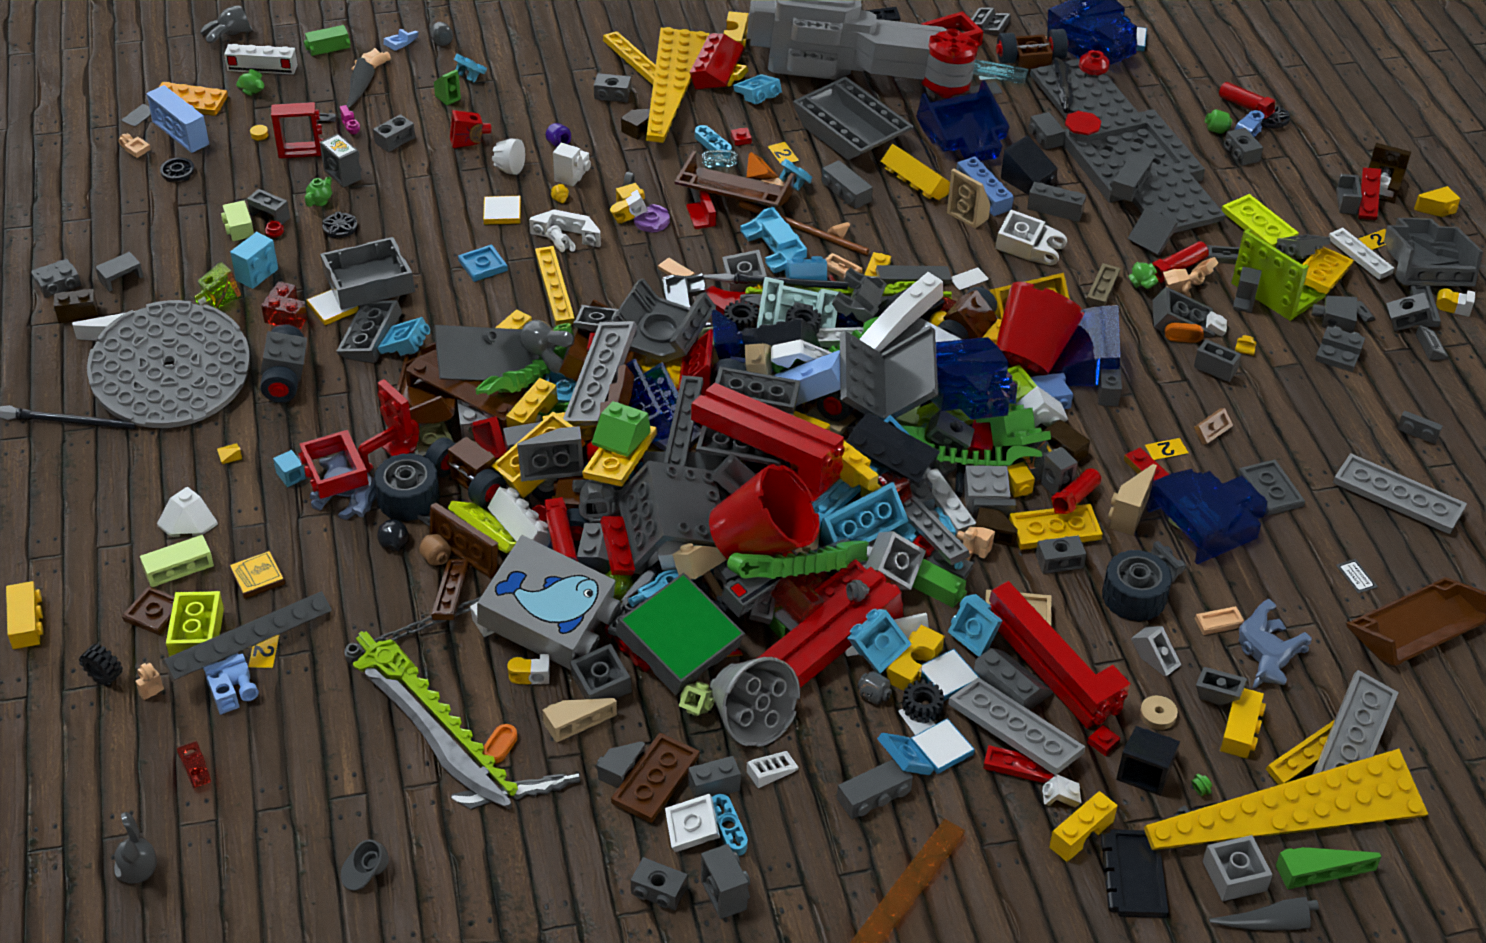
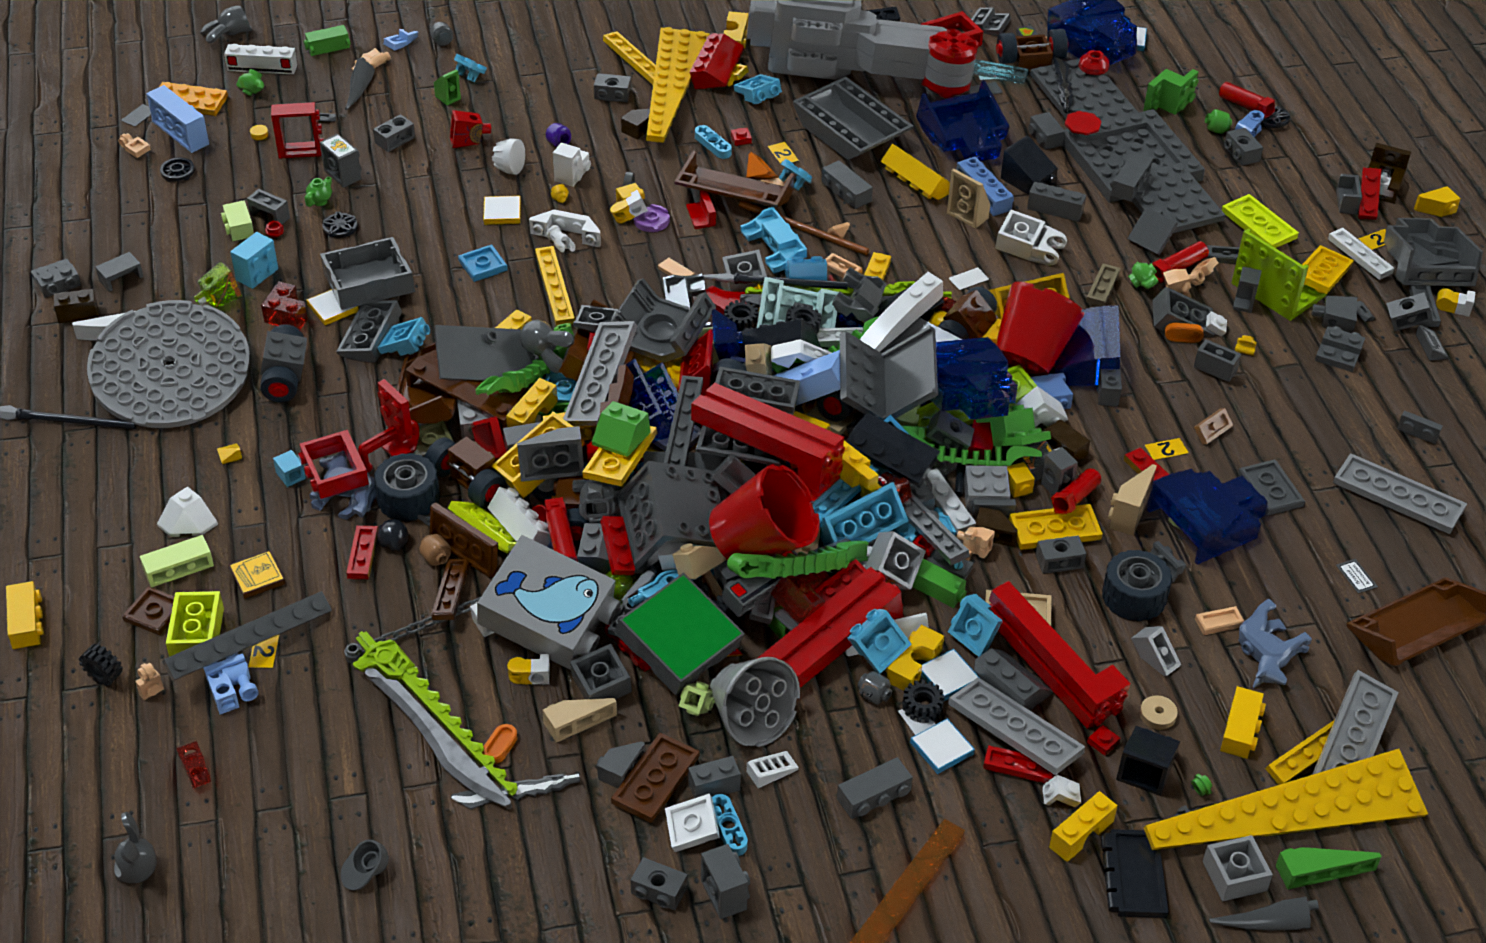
dark pink plate [340,105,360,134] -> none
clear light blue plate [702,150,737,167] -> none
dark grey plate [846,580,870,602] -> none
dark grey tile [876,265,952,284] -> none
dark azure tile [877,733,934,775] -> none
dark grey slope [1196,667,1248,705] -> none
dark grey plate [1276,234,1330,259] -> none
none -> red plate [346,525,378,580]
none -> tile [1016,26,1038,36]
none -> bright green bracket [1143,69,1199,115]

